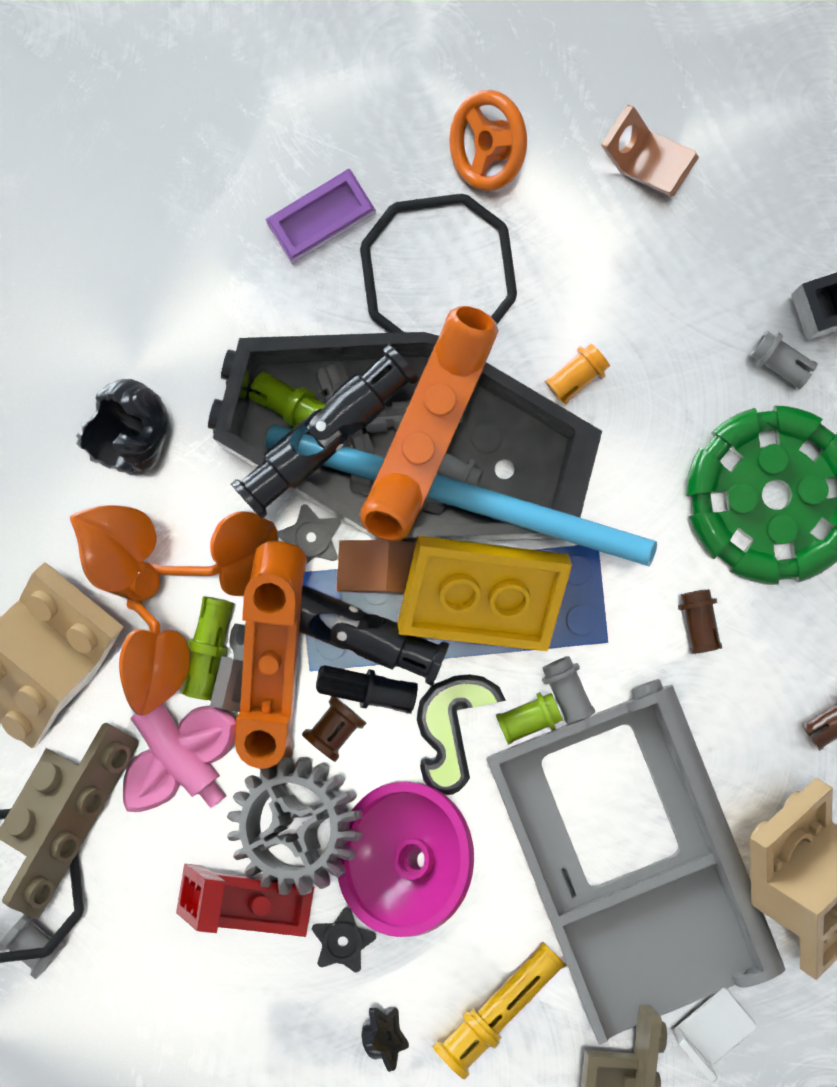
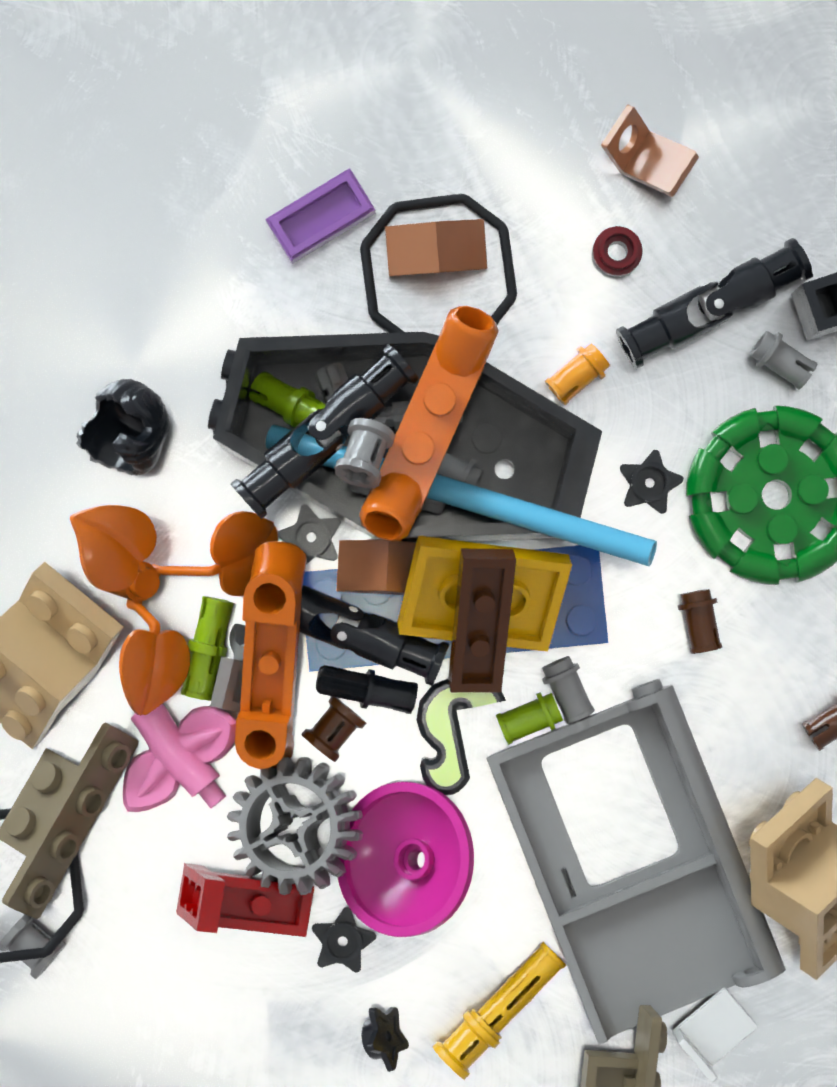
orange piece [449,90,527,191] -> none
none -> light grey bush [334,418,395,488]
none -> nougat slope [385,219,487,276]
none -> reddish brown plate [448,548,516,693]
none -> dark red plate [592,226,643,277]
none -> black piece [616,238,813,369]
none -> black plate [620,450,684,514]

